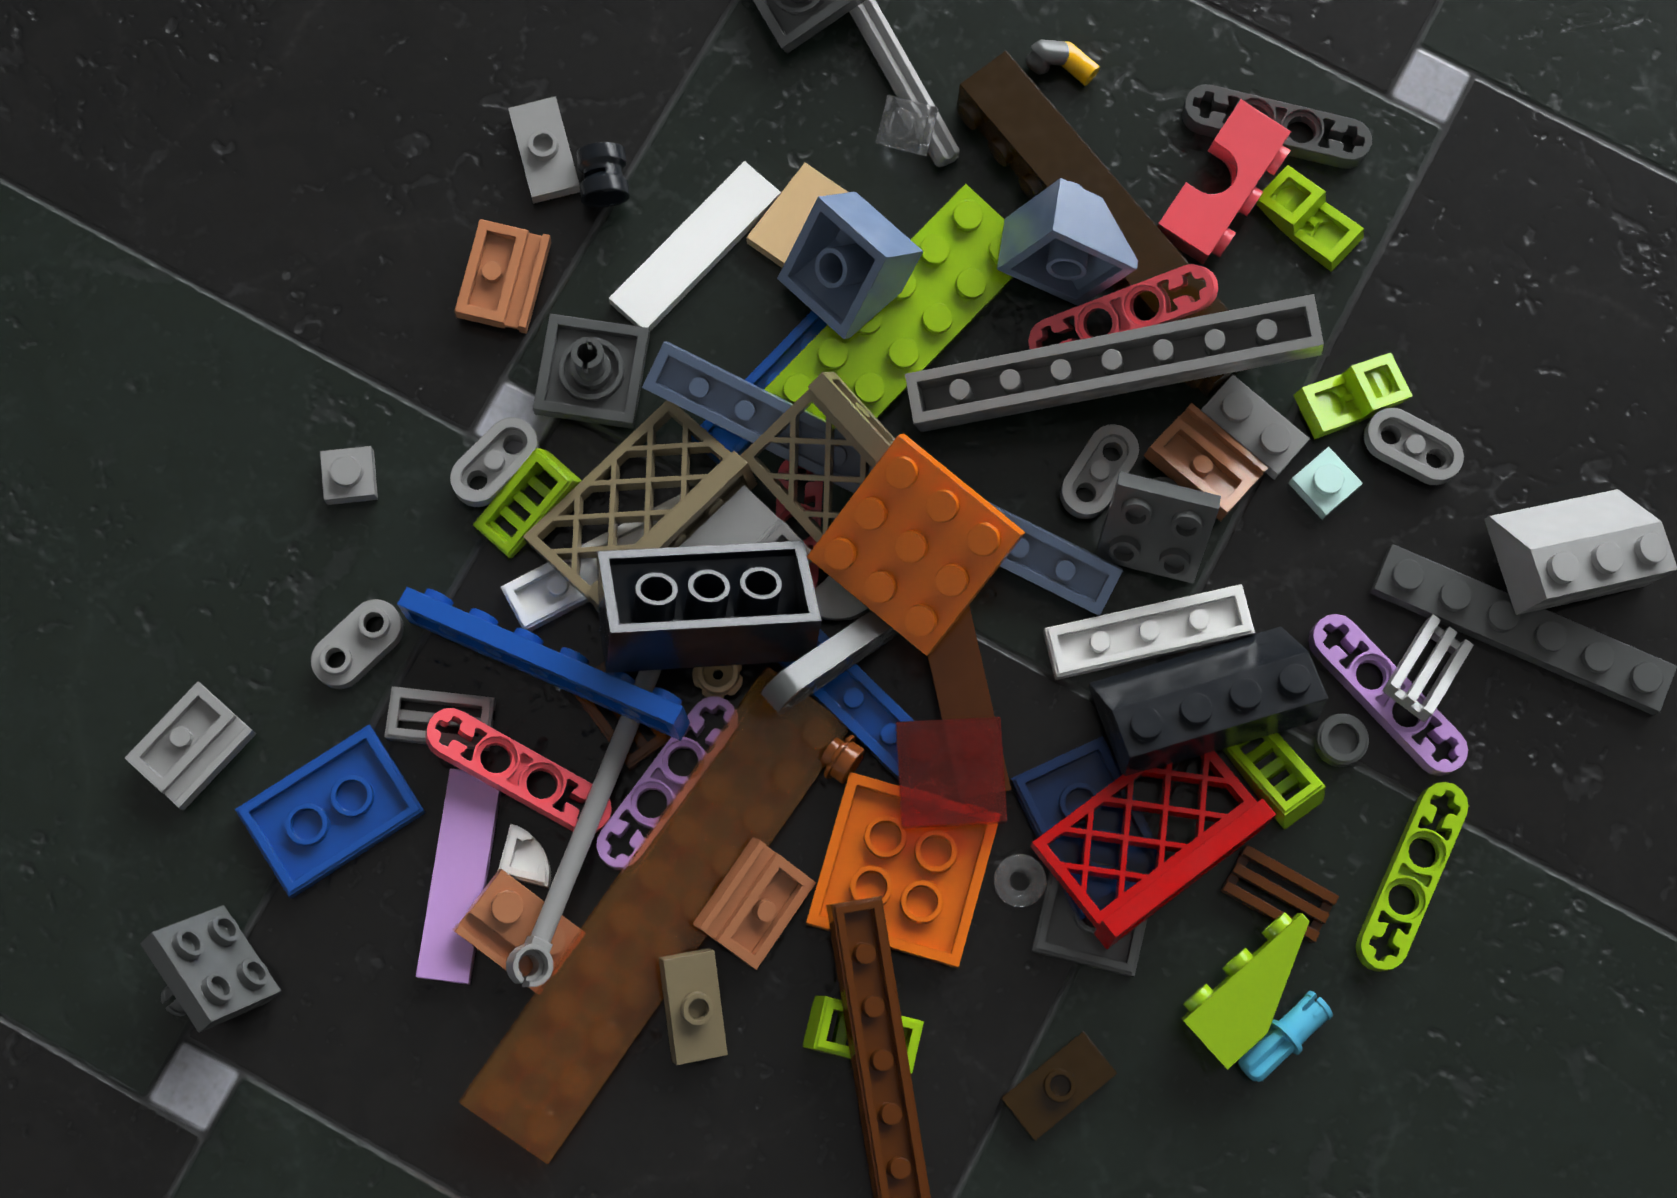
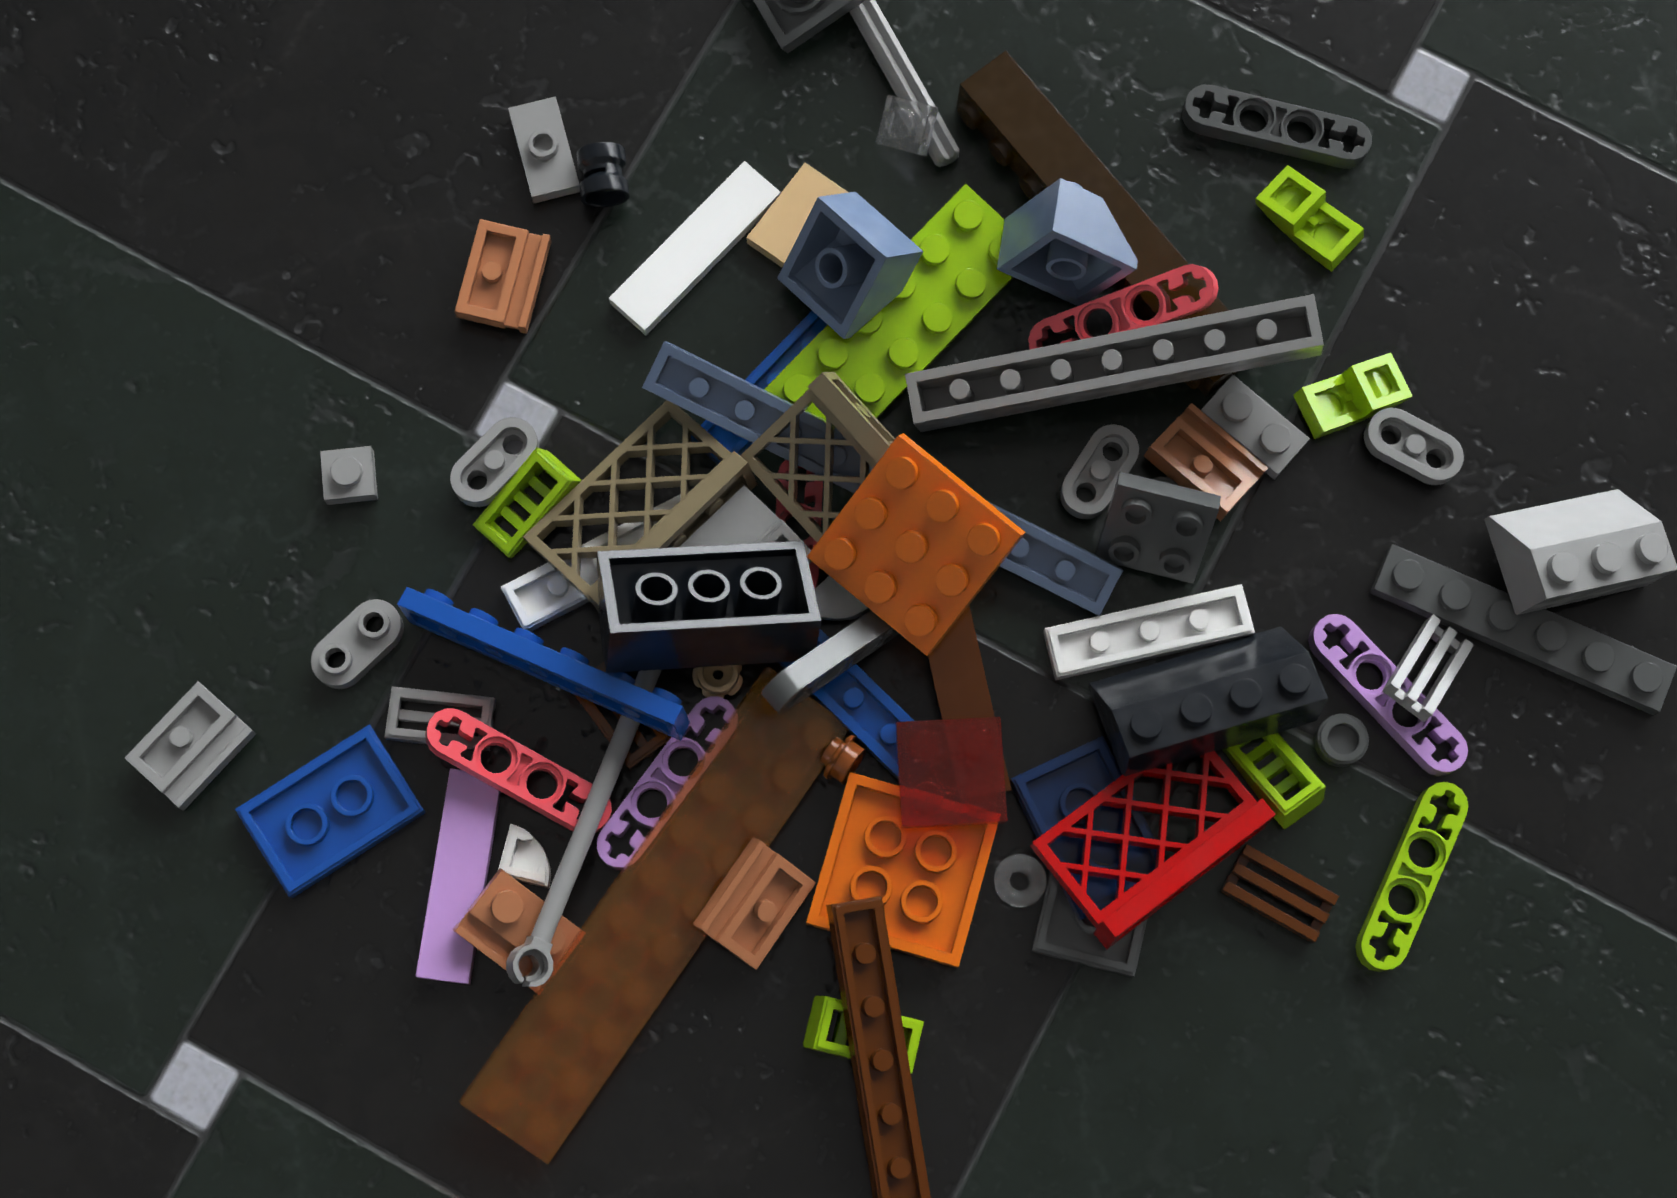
dark grey plate [140,905,281,1033] -> none
dark grey plate [533,314,650,429] -> none
dark tan plate [658,948,728,1065] -> none
dark brown plate [1000,1031,1117,1141] -> none
arm [1025,39,1100,86] -> none
coral arch [1157,99,1291,265] -> none
lime slope [1181,912,1310,1070] -> none
medium azure axle [1238,991,1333,1082] -> none
light aqua plate [1288,446,1363,520] -> none

